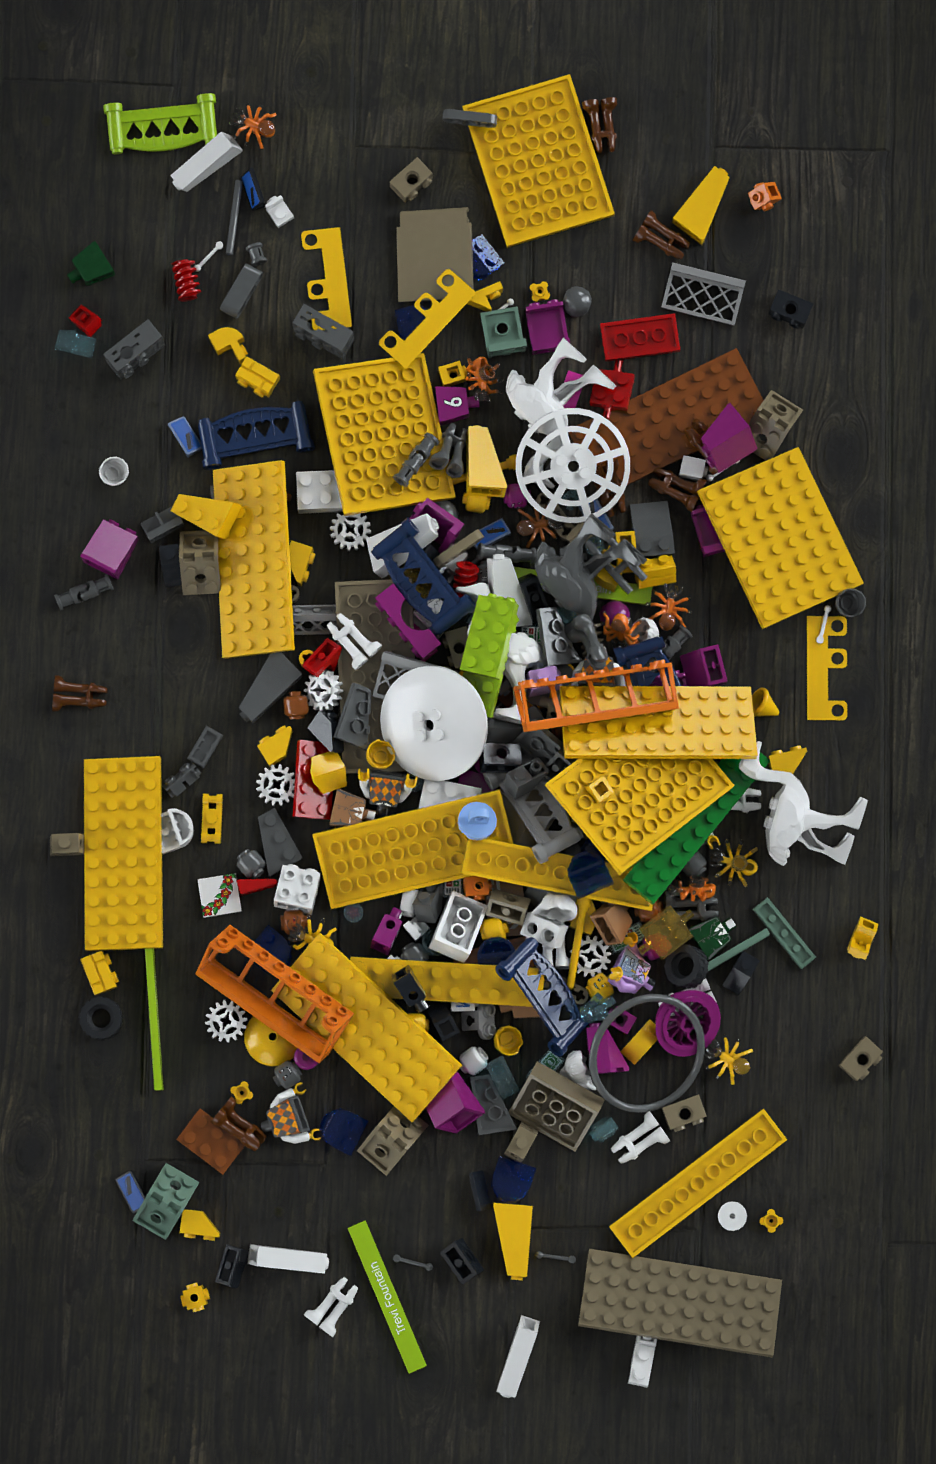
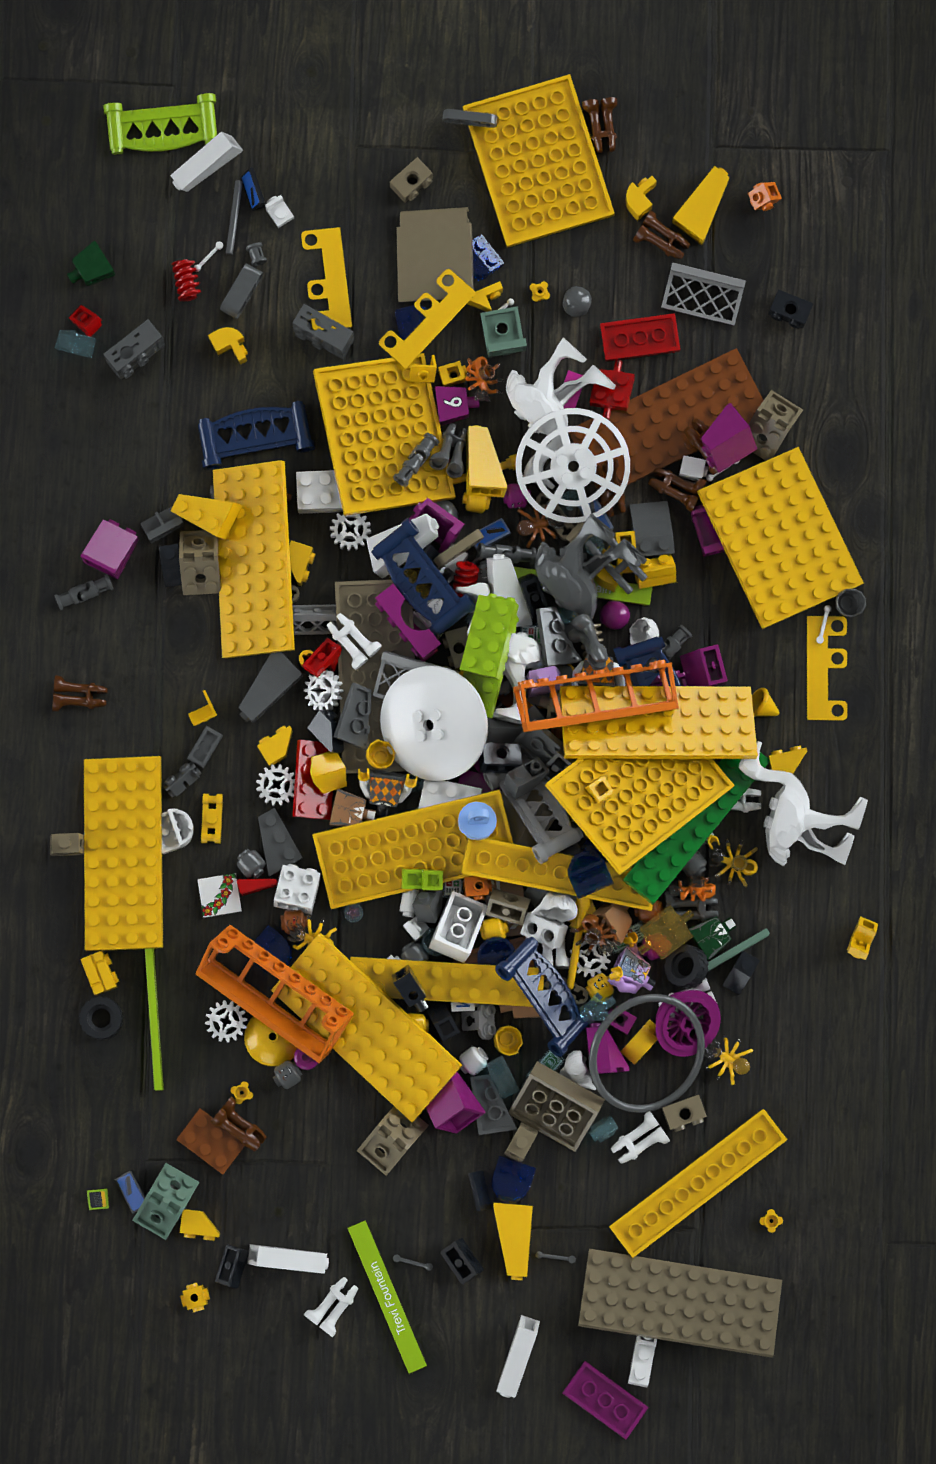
white hair [99,457,129,486] -> none
slope [167,416,202,458] -> none
animal [229,103,277,150] -> none
yellow brick [235,357,280,397] -> none
torso [261,1082,321,1144] -> none
dark orange head [283,691,309,719] -> none
clear blue slope [320,1109,368,1156] -> none
magenta torso [370,907,403,956] -> none
magenta panel [525,300,570,355] -> none
orange animal [601,611,645,647] -> none
animal [646,583,692,631] -> none
white piece [718,1201,747,1231] -> none
sand green tile [752,897,816,969] -> none
dark tan brick [838,1036,883,1081] -> none
none -> slope [87,1189,109,1210]
none -> yellow bracket [188,690,217,726]
none -> lime slope [401,869,443,890]
none -> yellow bracket [409,355,437,382]
none -> magenta tile [562,1361,649,1439]
none -> animal [570,914,620,956]
none -> yellow brick [625,176,657,221]

